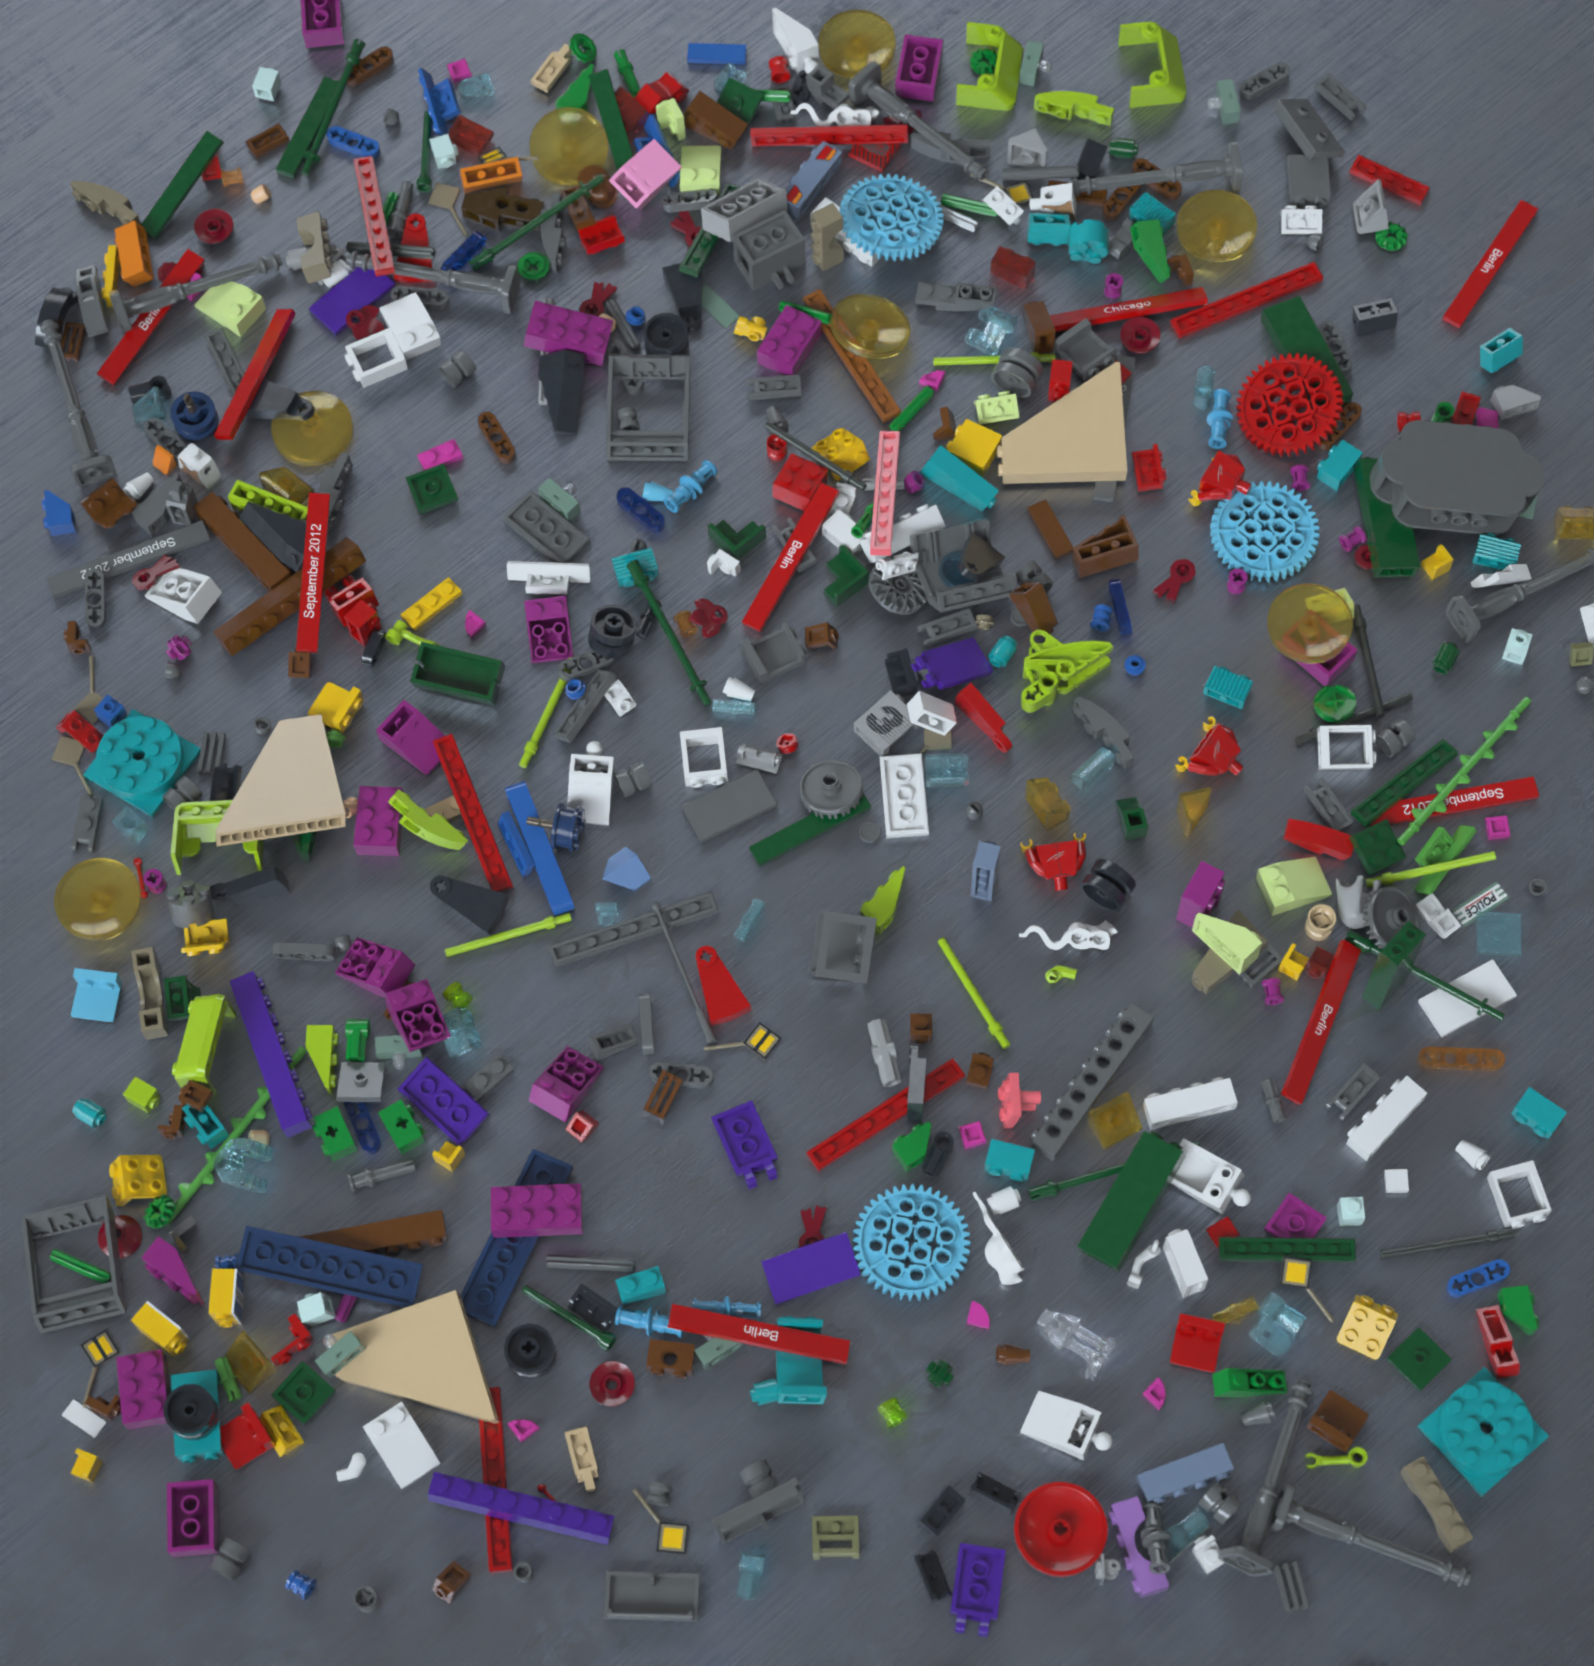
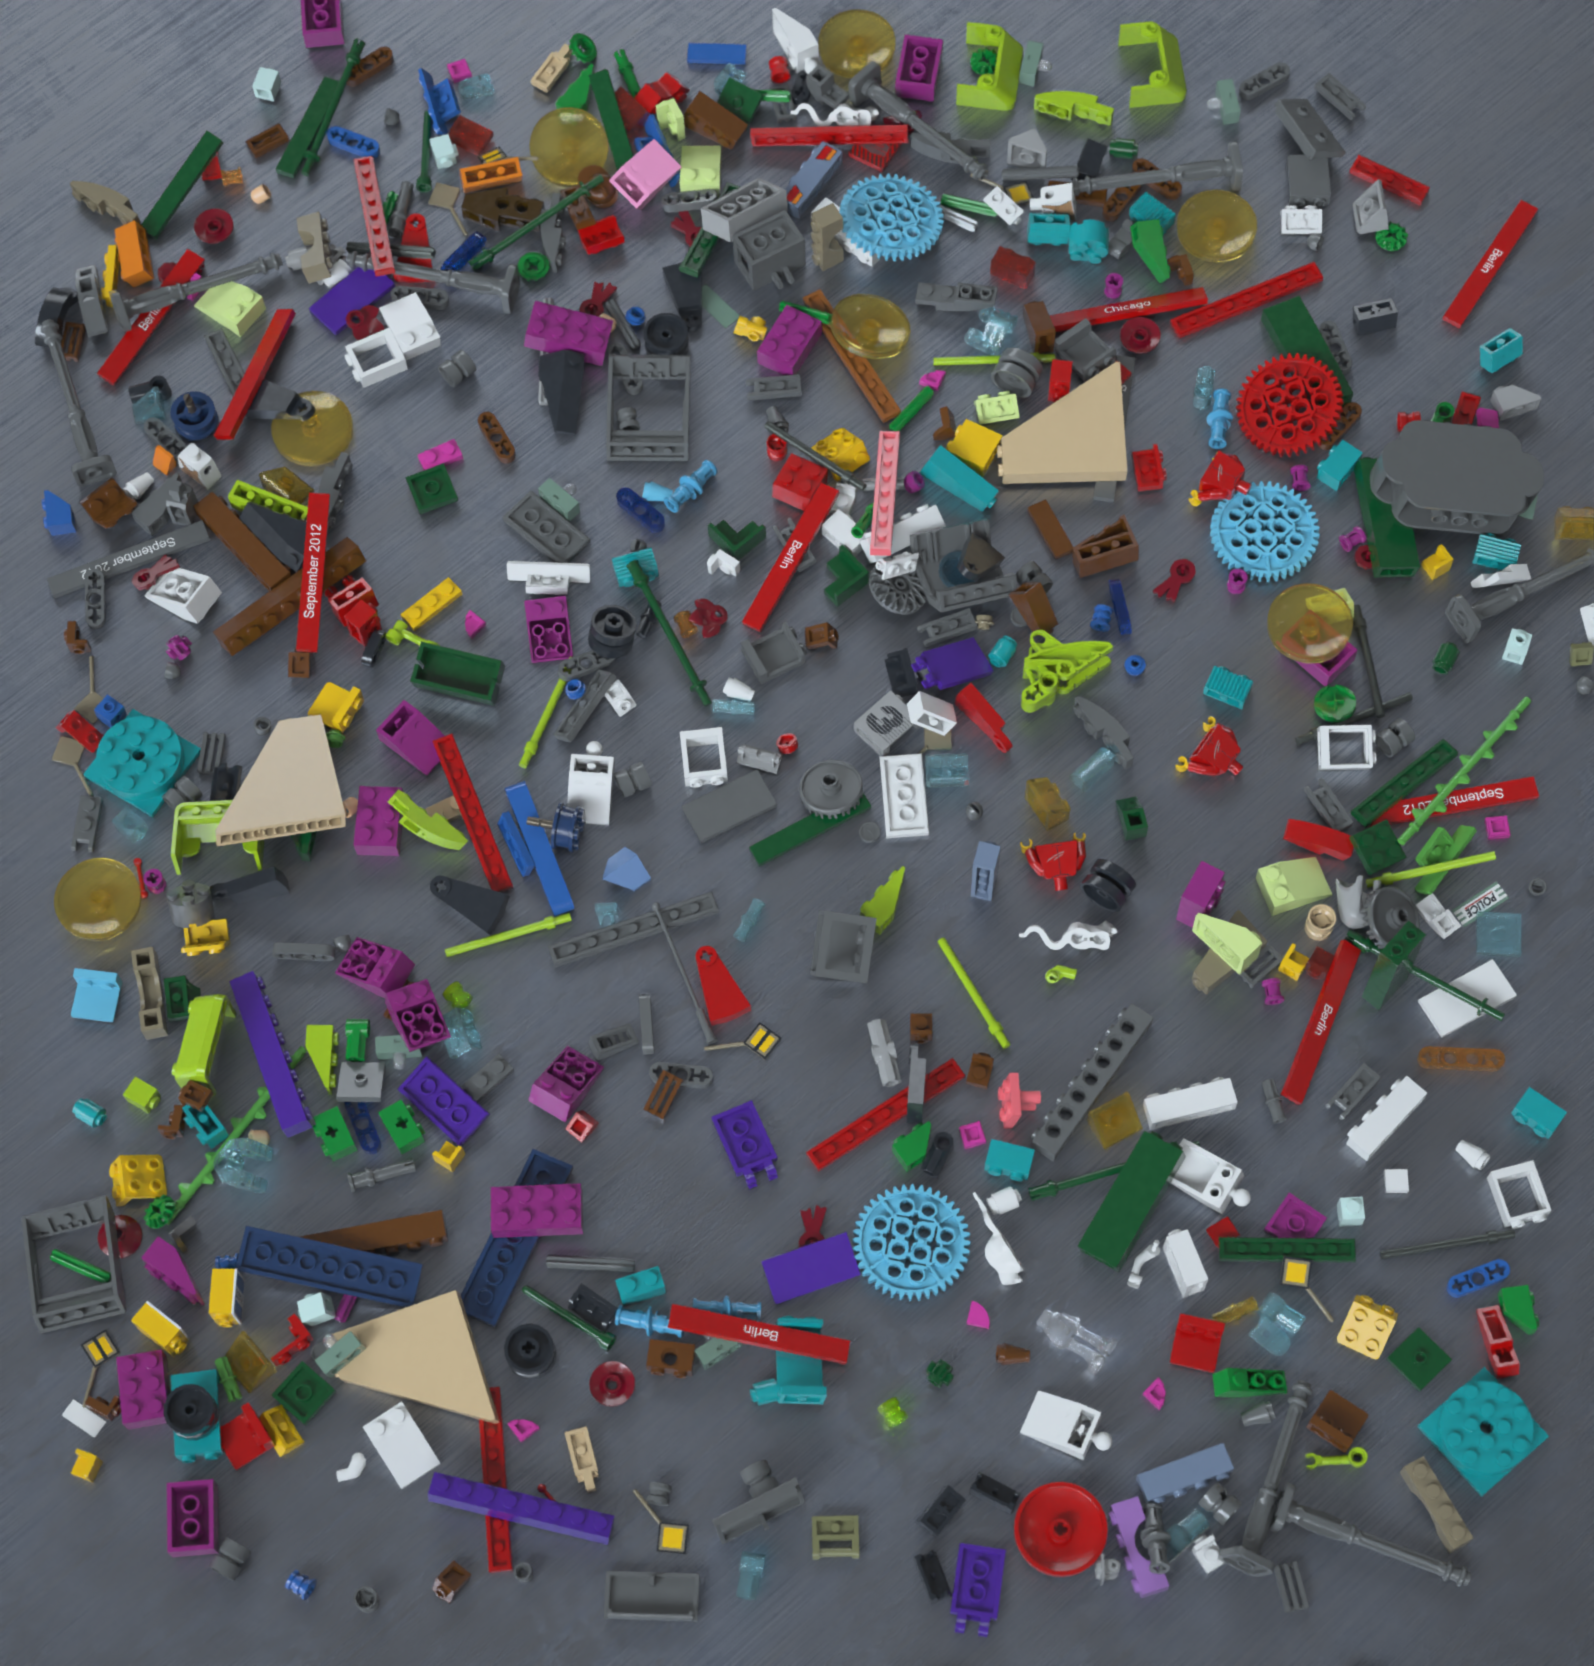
clear yellow slope [1176,787,1213,839] -> none

